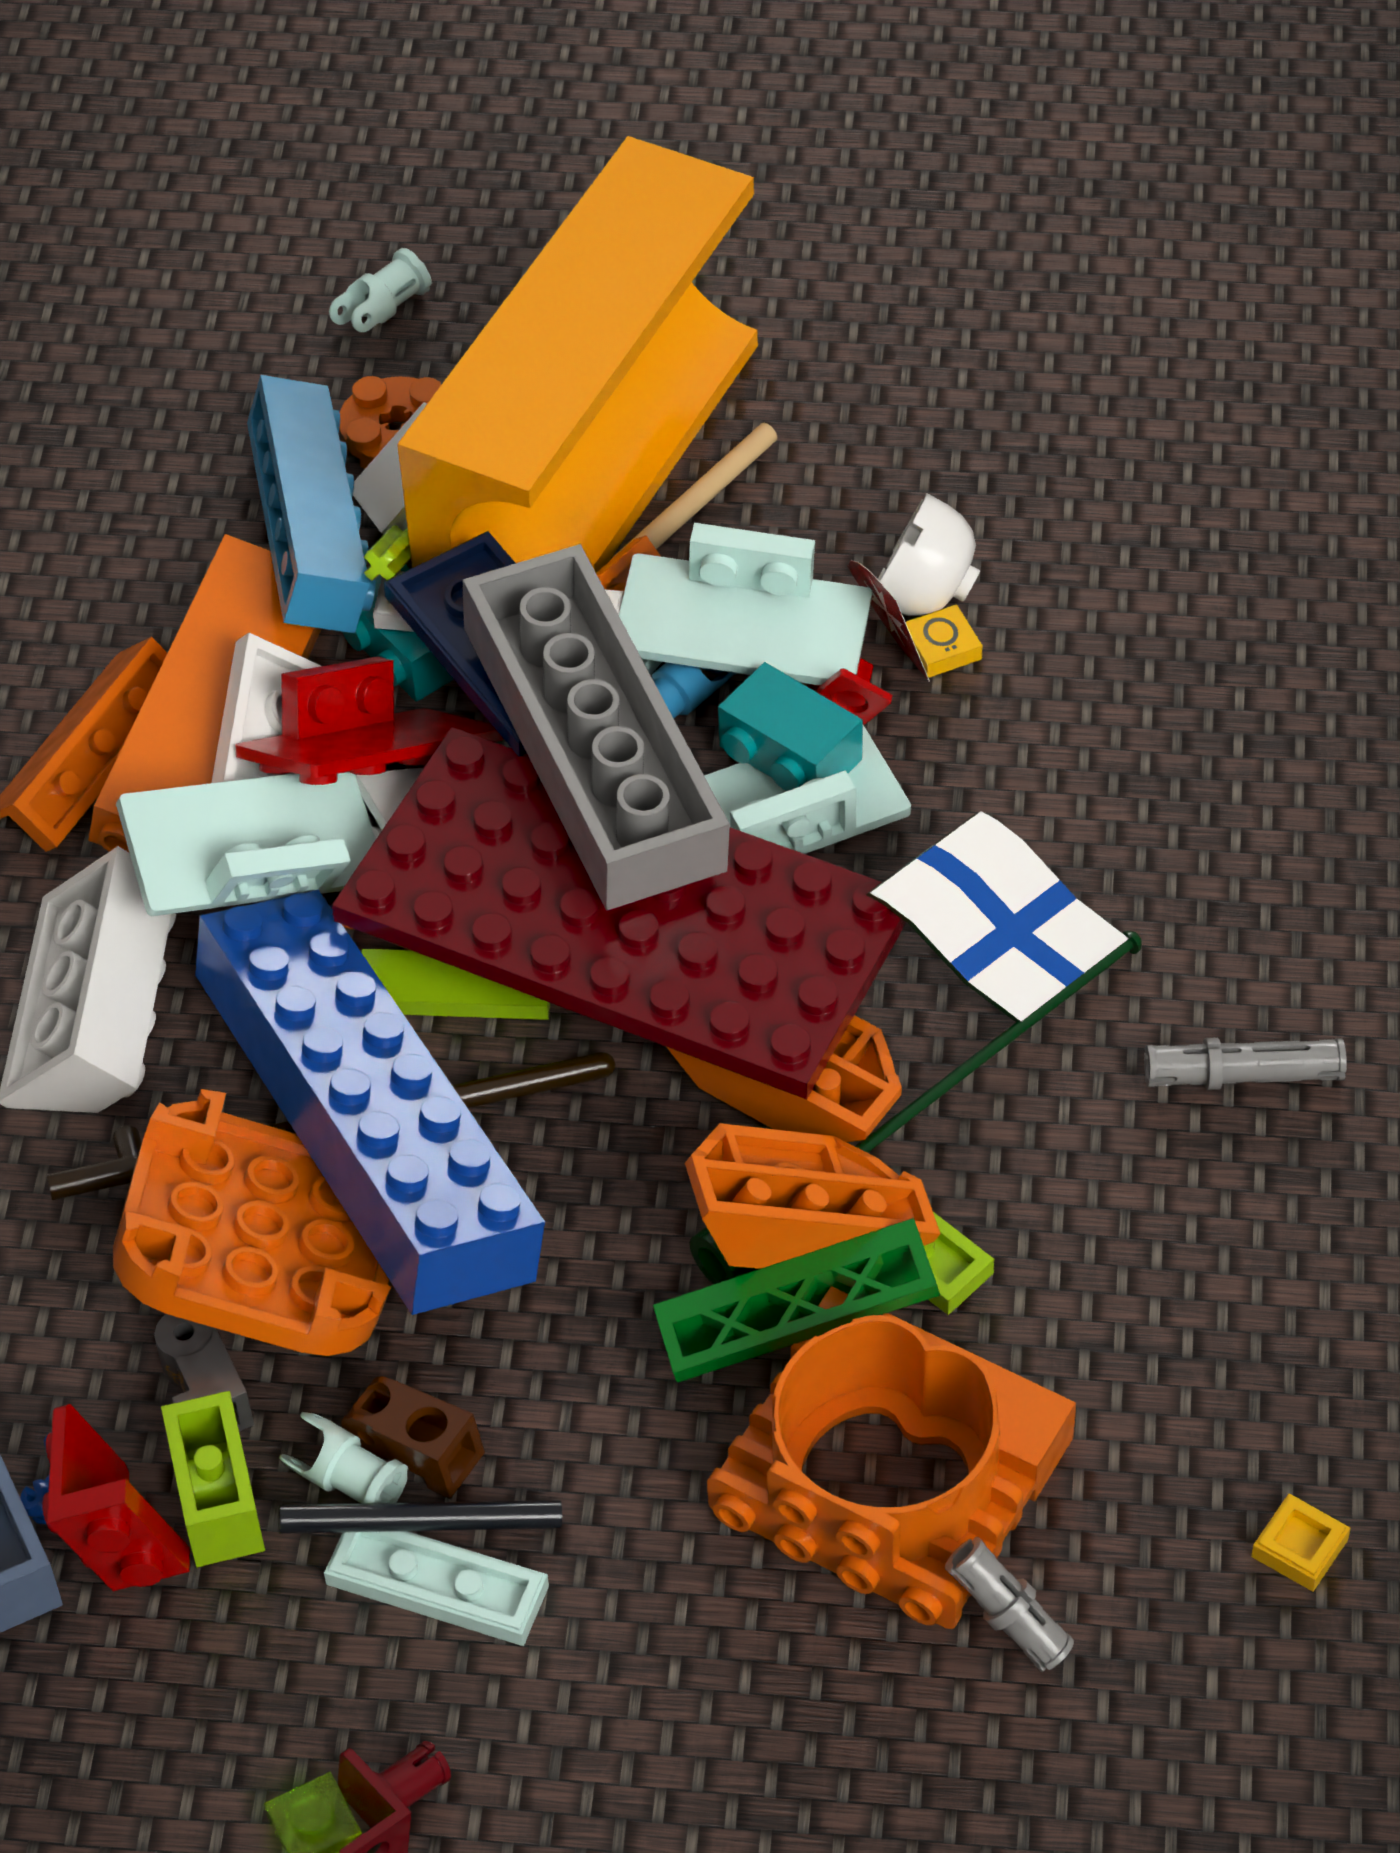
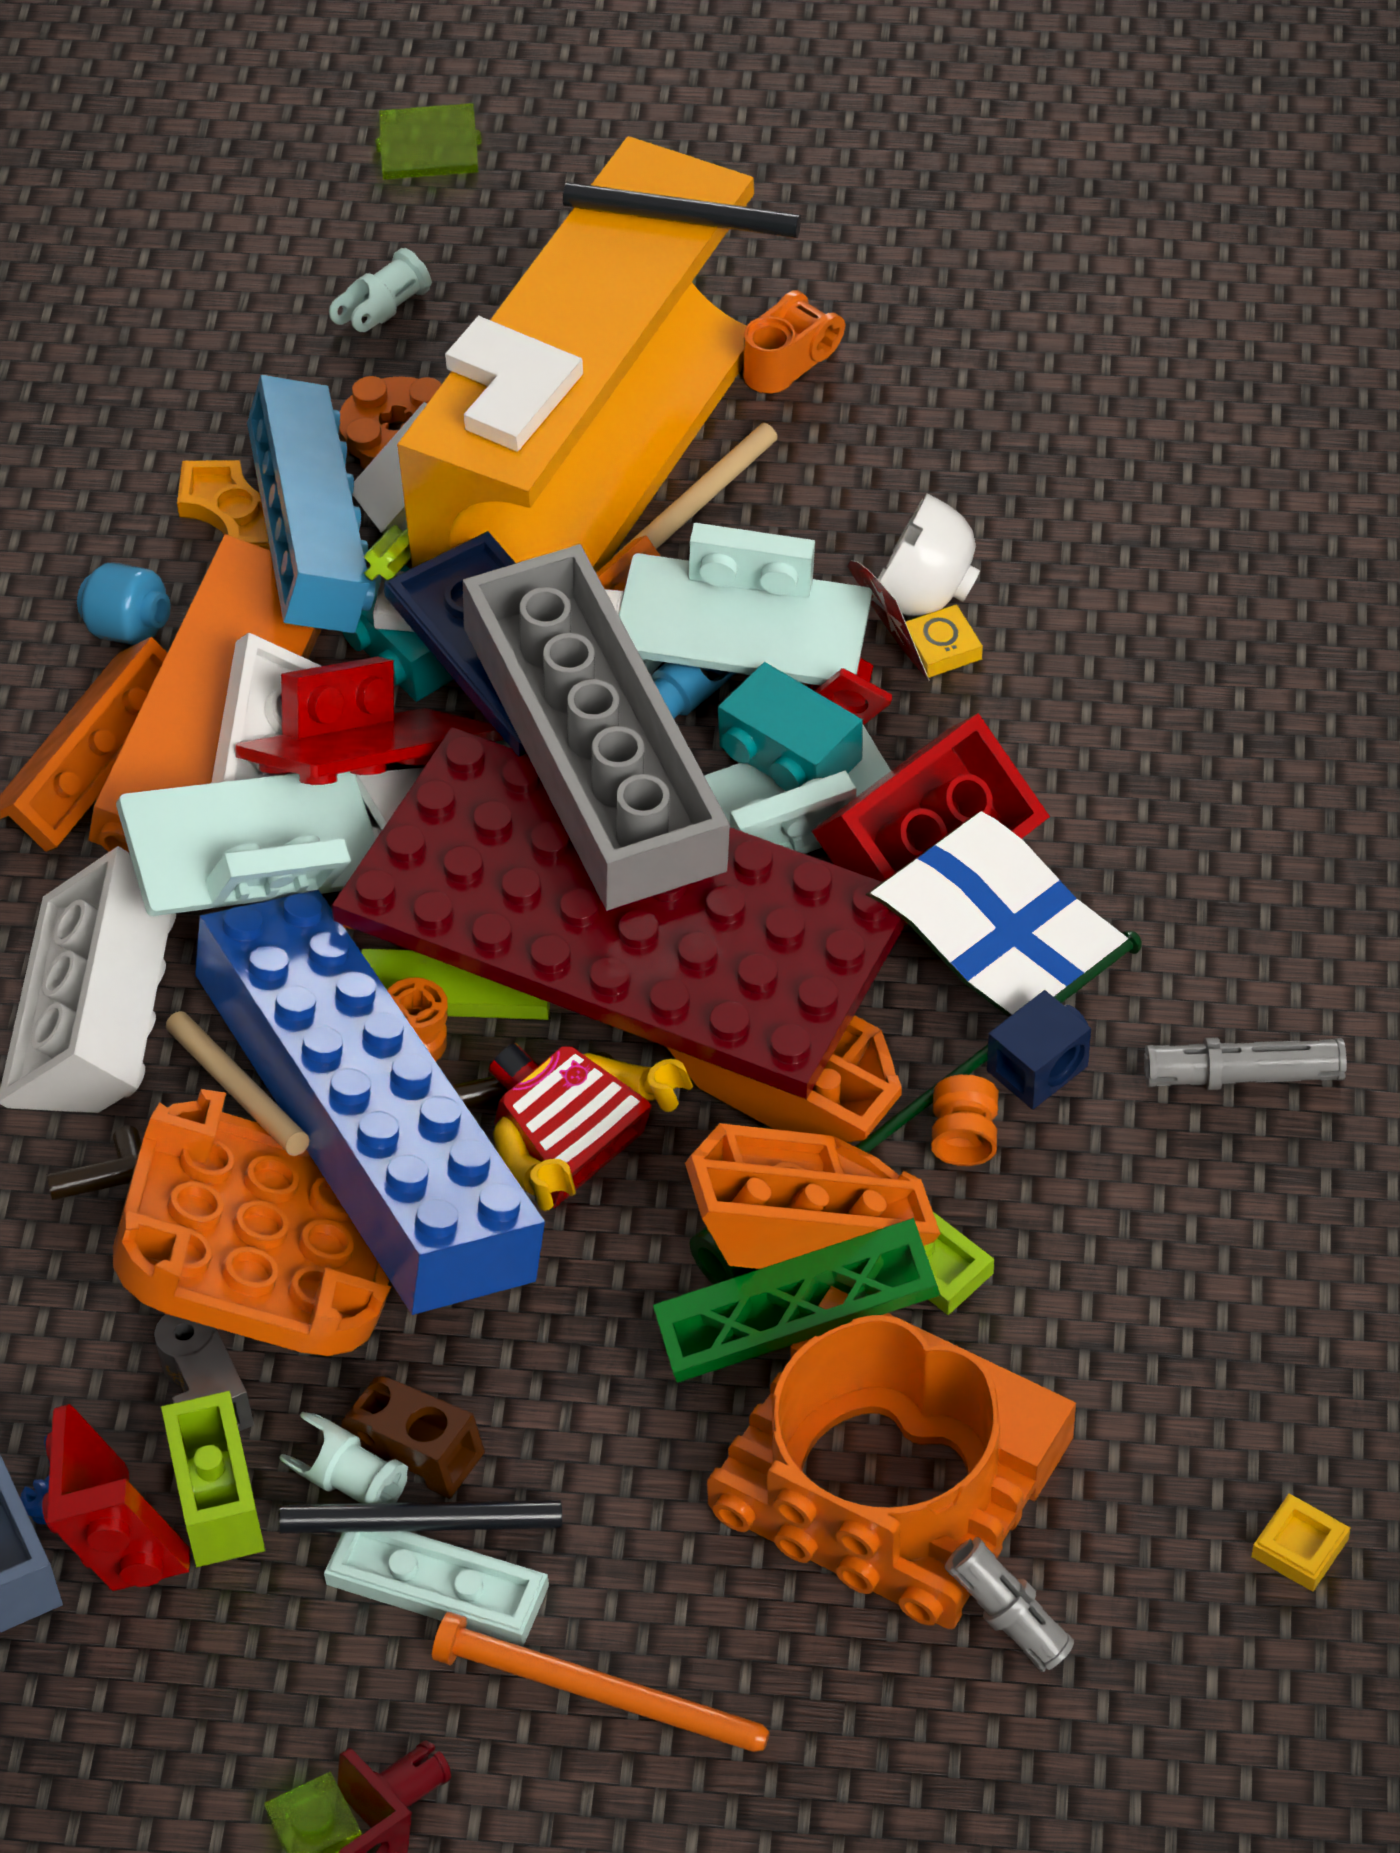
none -> dark azure head [77,563,171,645]
none -> tan bar [166,1011,309,1156]
none -> light orange tile [177,460,270,550]
none -> clear neon green piece [375,103,482,179]
none -> orange wheel [387,978,448,1061]
none -> orange bar [432,1611,770,1752]
none -> white tile [445,316,583,452]
none -> torso [488,1043,693,1211]
none -> black bar [563,182,801,238]
none -> orange piece [743,290,845,394]
none -> red brick [811,713,1050,925]
none -> orange wheel [931,1074,999,1166]
none -> dark blue brick [987,990,1091,1110]

